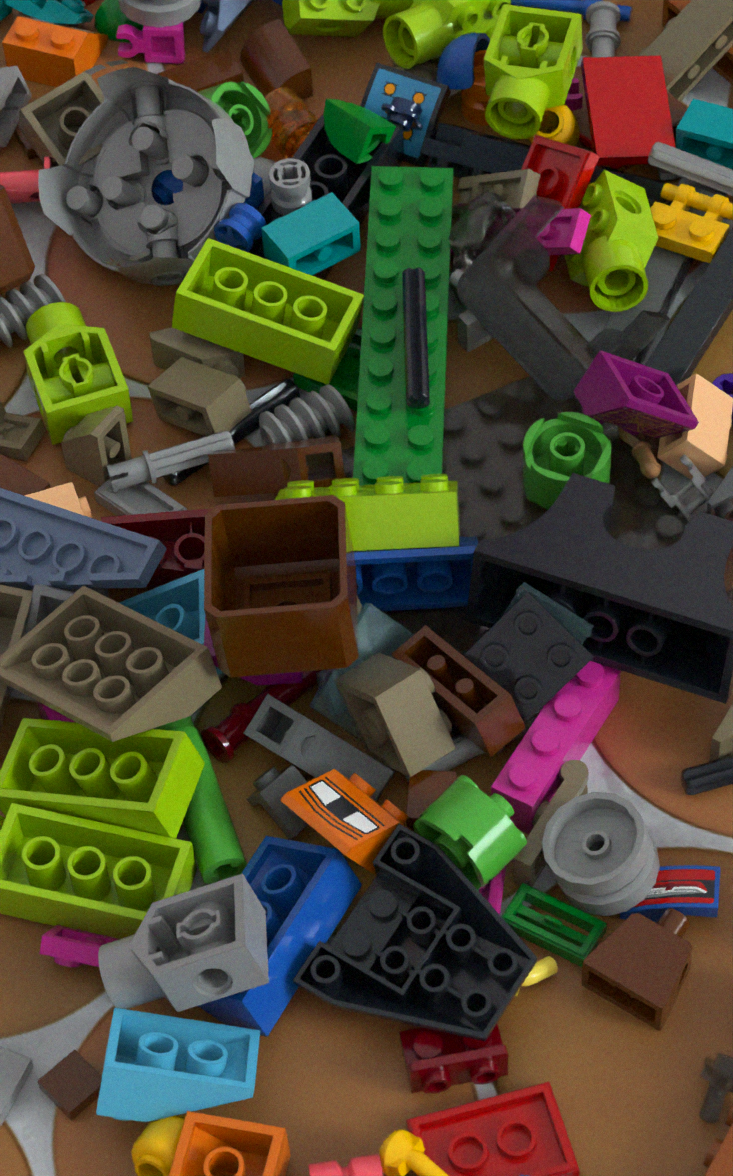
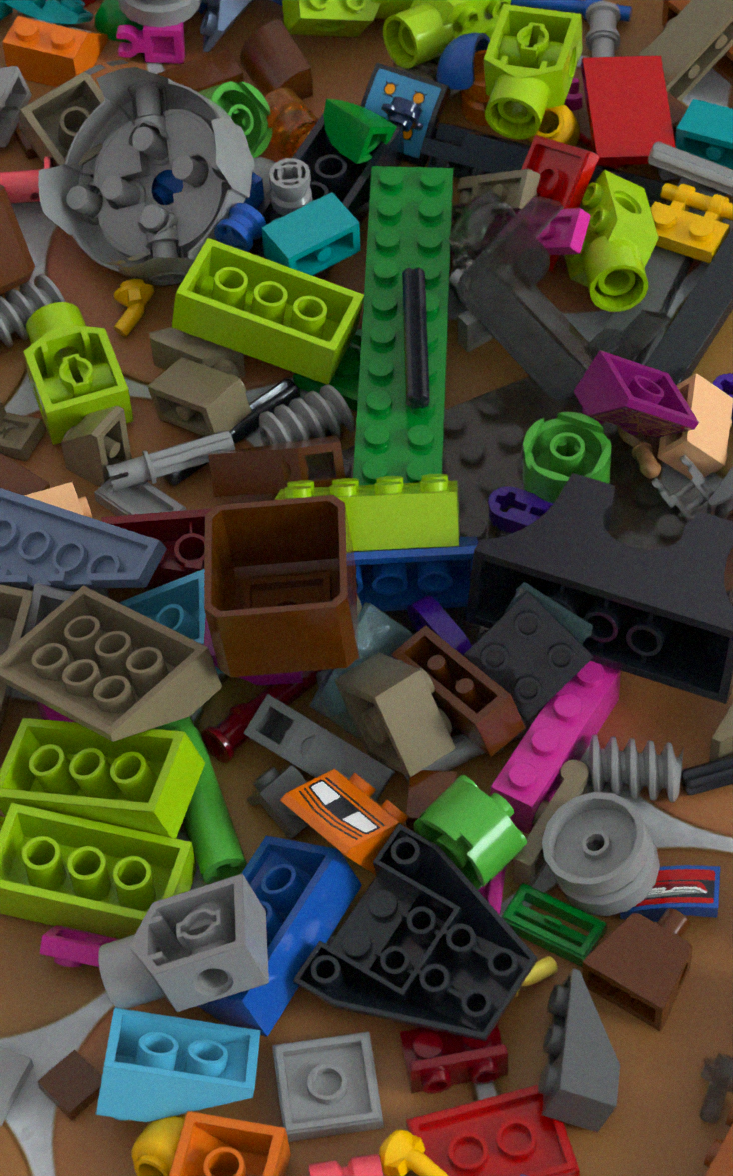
none -> yellow plate [113,279,155,337]
none -> light grey tile [272,1032,384,1142]
none -> dark purple beam [407,594,472,655]
none -> dark purple beam [488,486,554,534]
none -> dark grey slope [538,968,620,1132]
none -> light grey piece [587,734,684,803]

